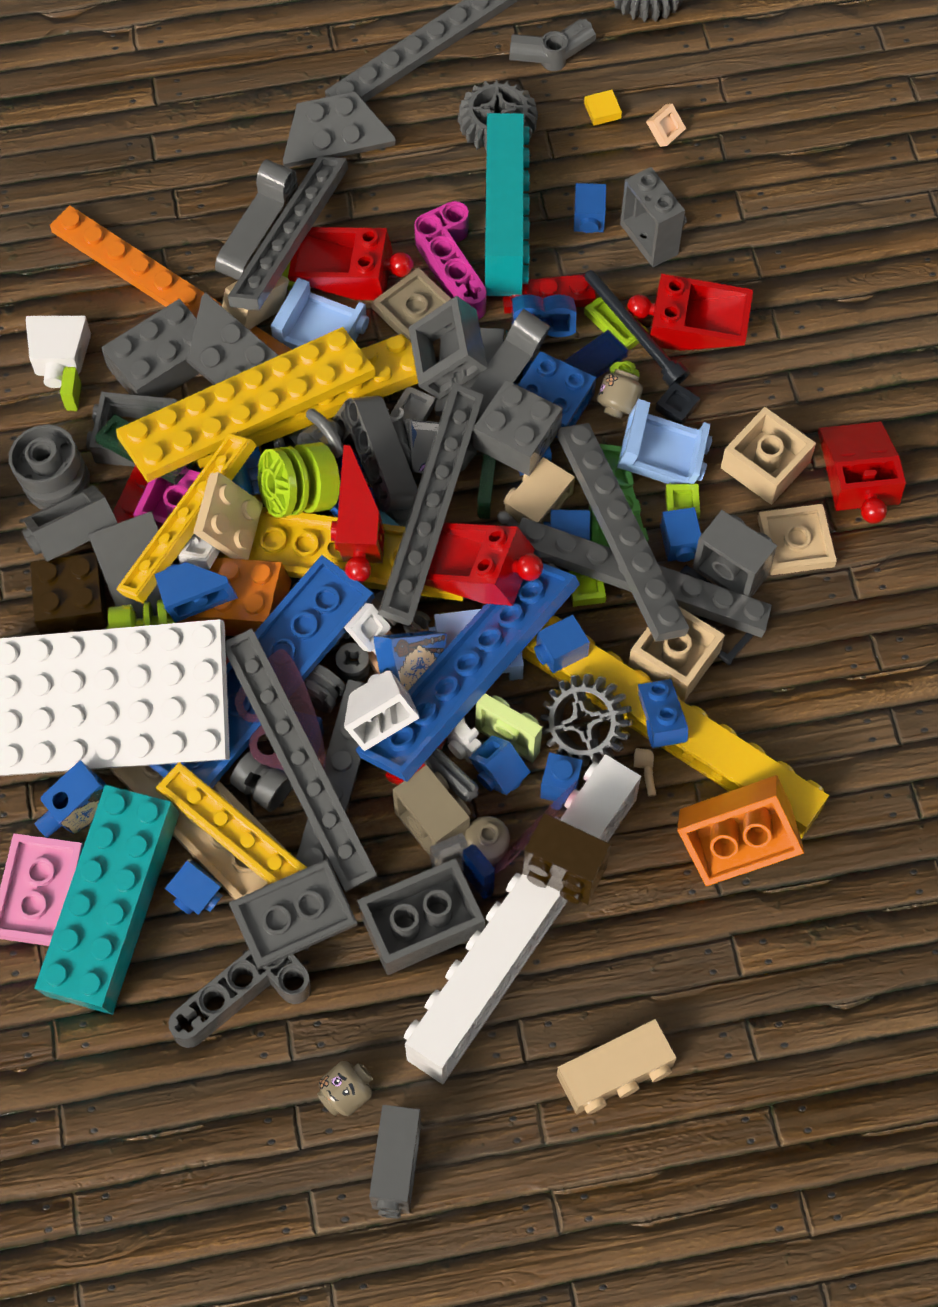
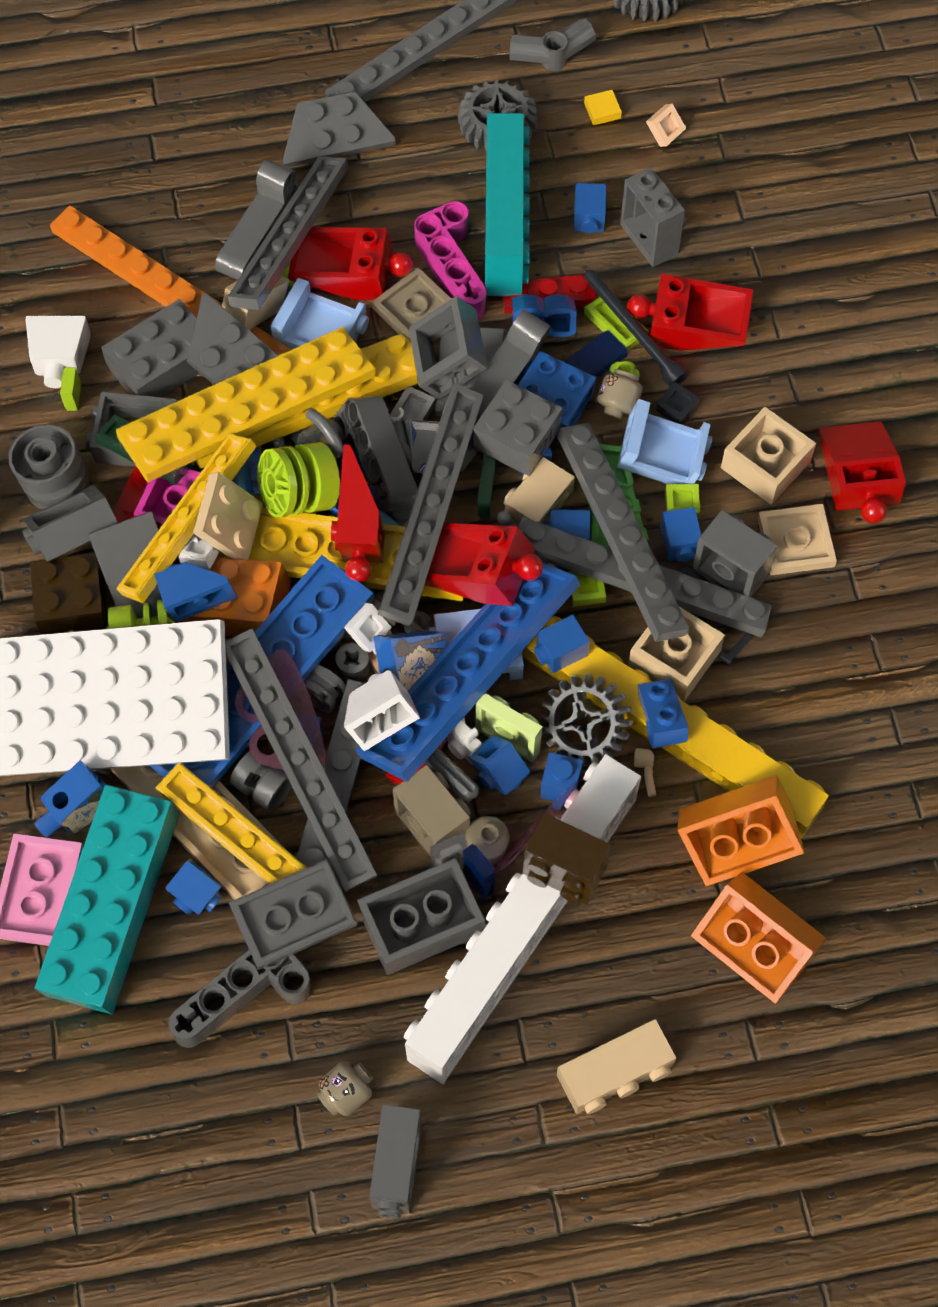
none -> orange slope [691,872,827,1004]

